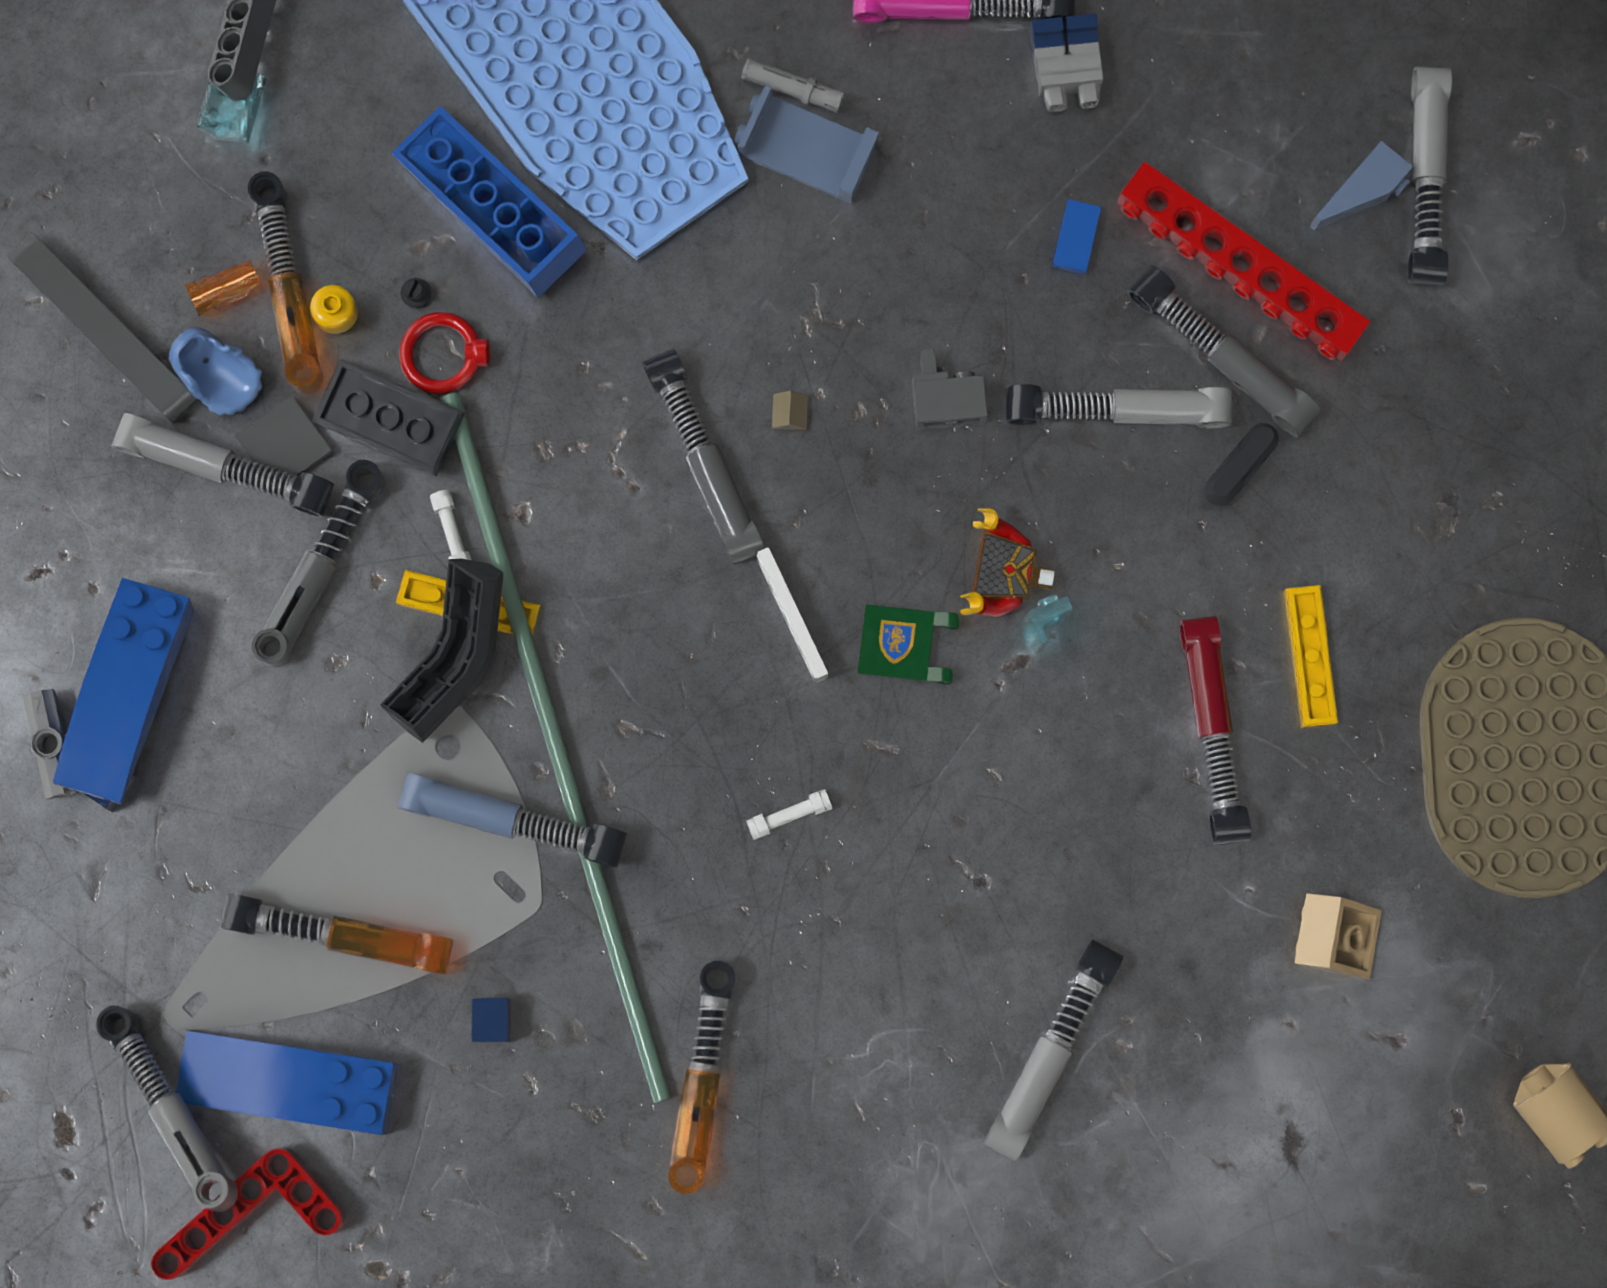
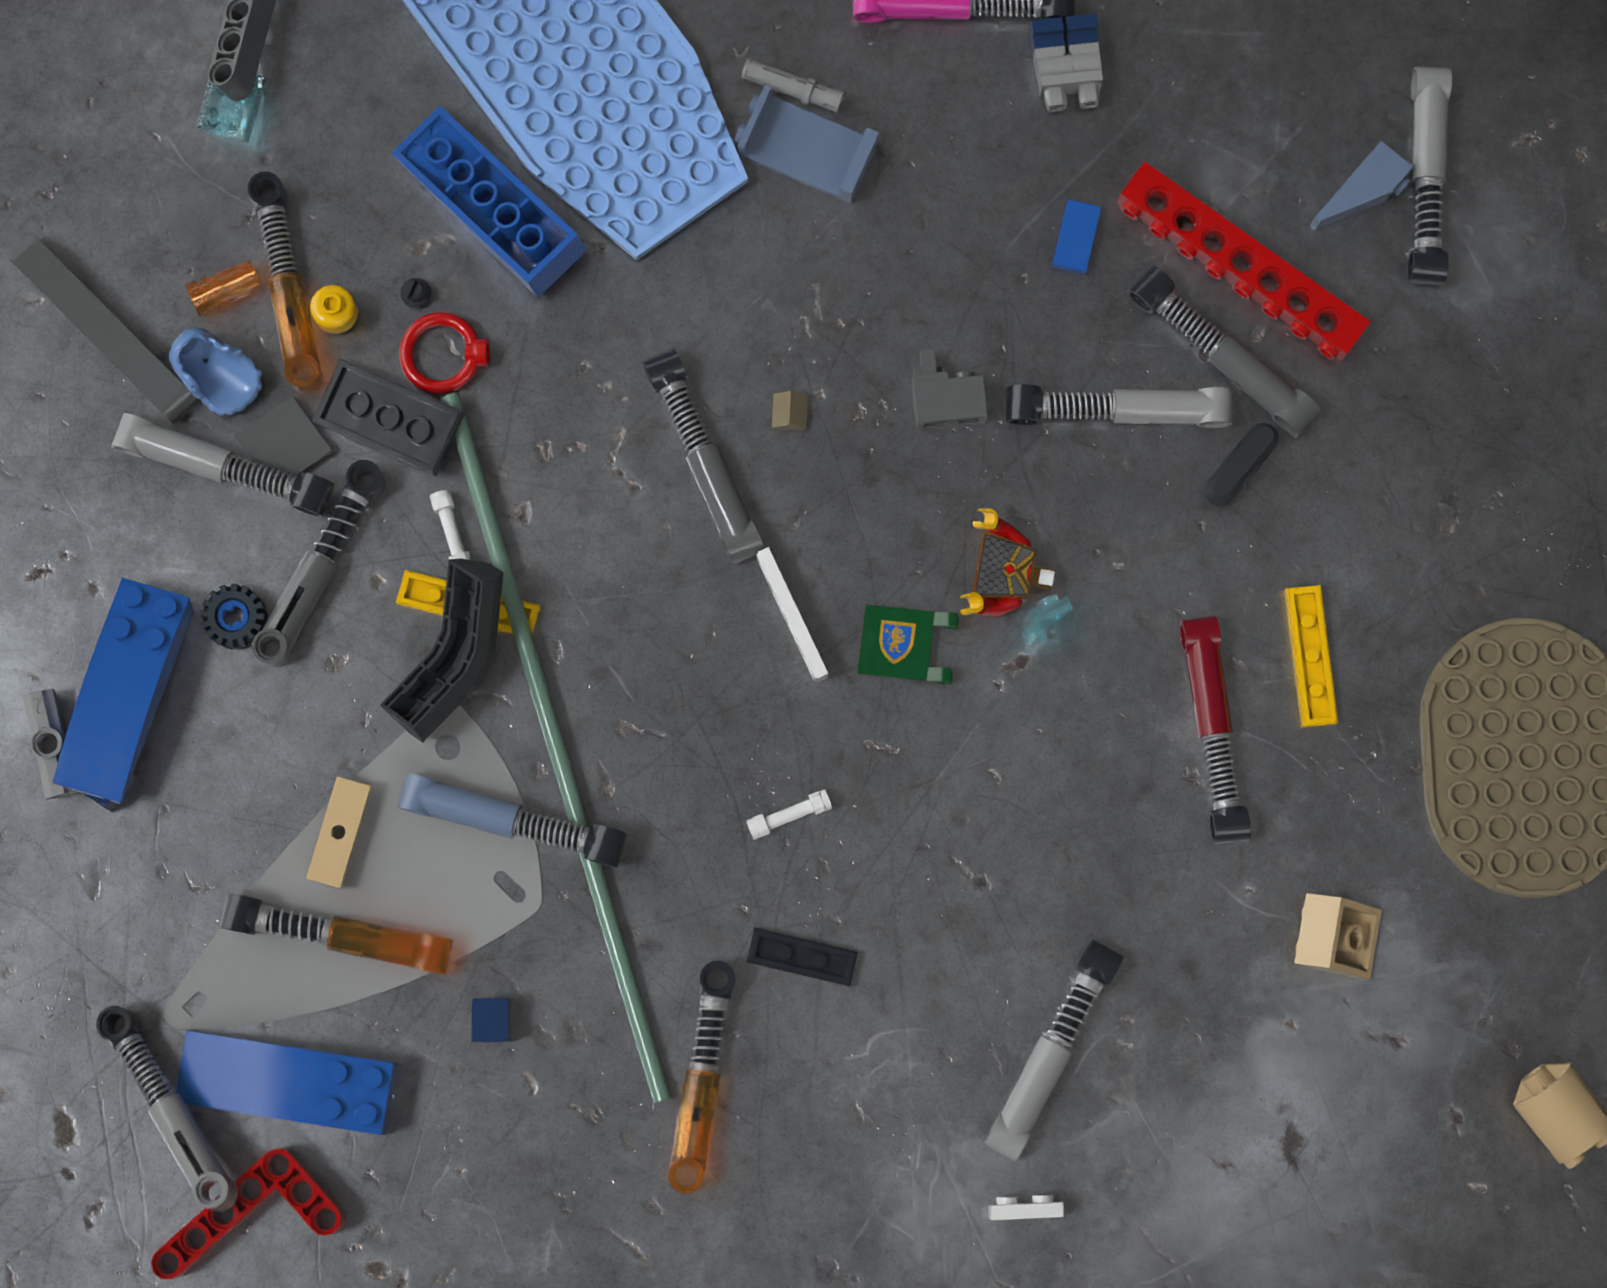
none -> black bush [200,584,268,650]
none -> tan tile [306,776,372,889]
none -> black tile [746,927,858,987]
none -> white plate [988,1195,1064,1220]

